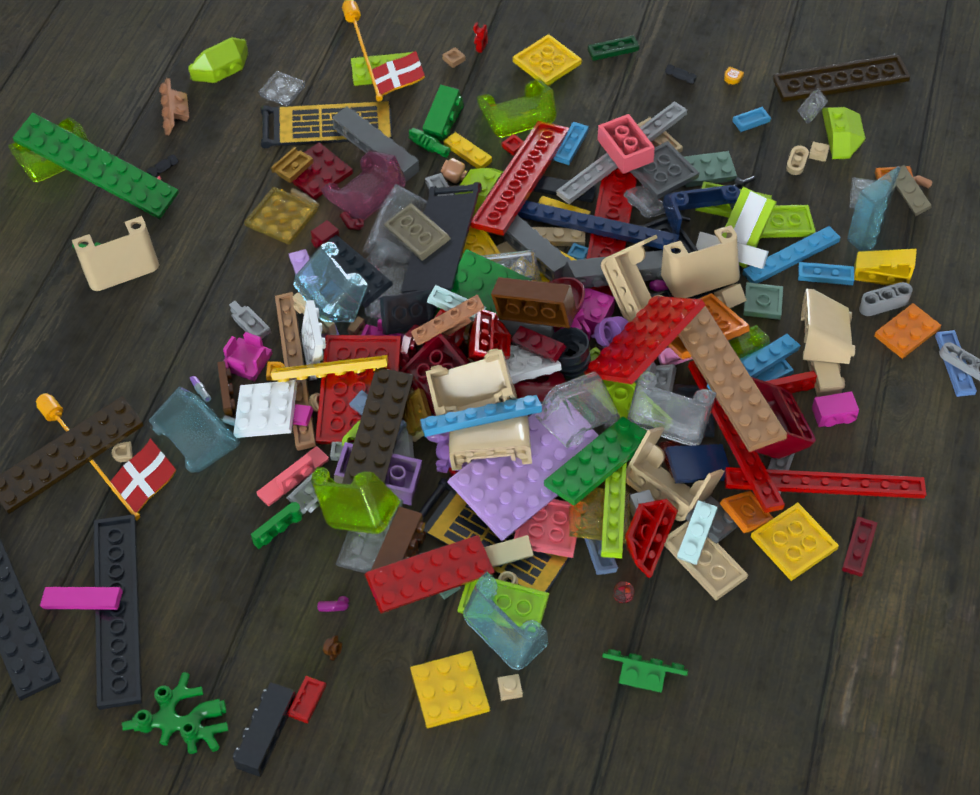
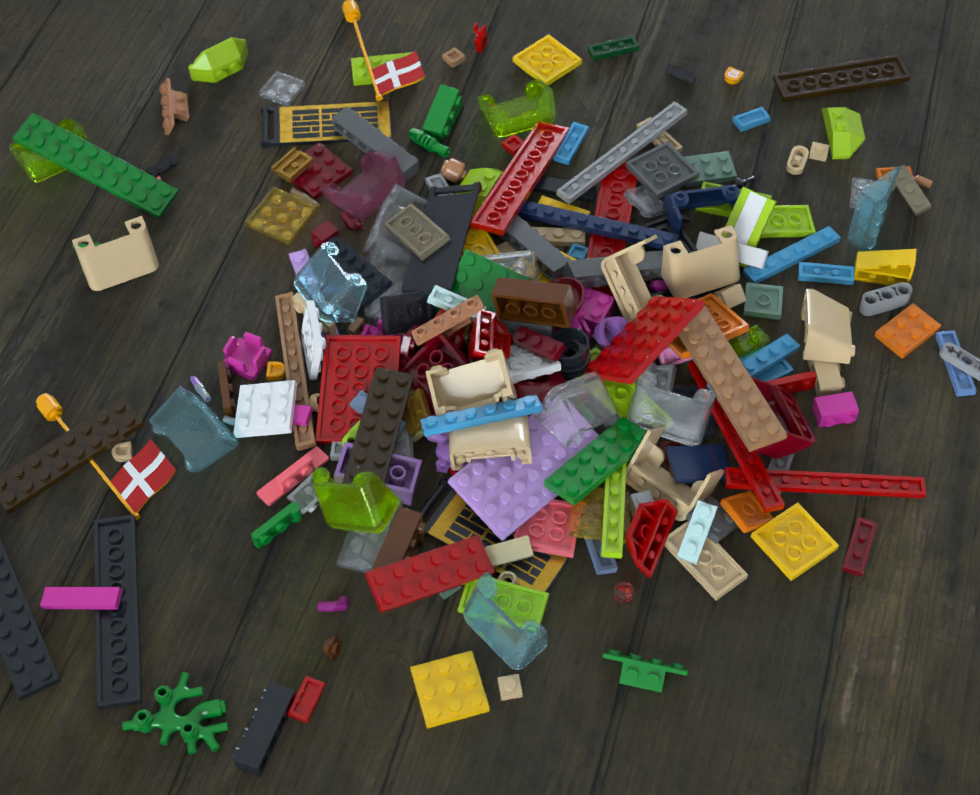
light grey hinge [229,301,271,338] -> none
yellow plate [271,355,388,382] -> none
yellow plate [444,132,492,169] -> none
coral brick [598,114,655,174] -> none
clear plate [797,89,828,123] -> none

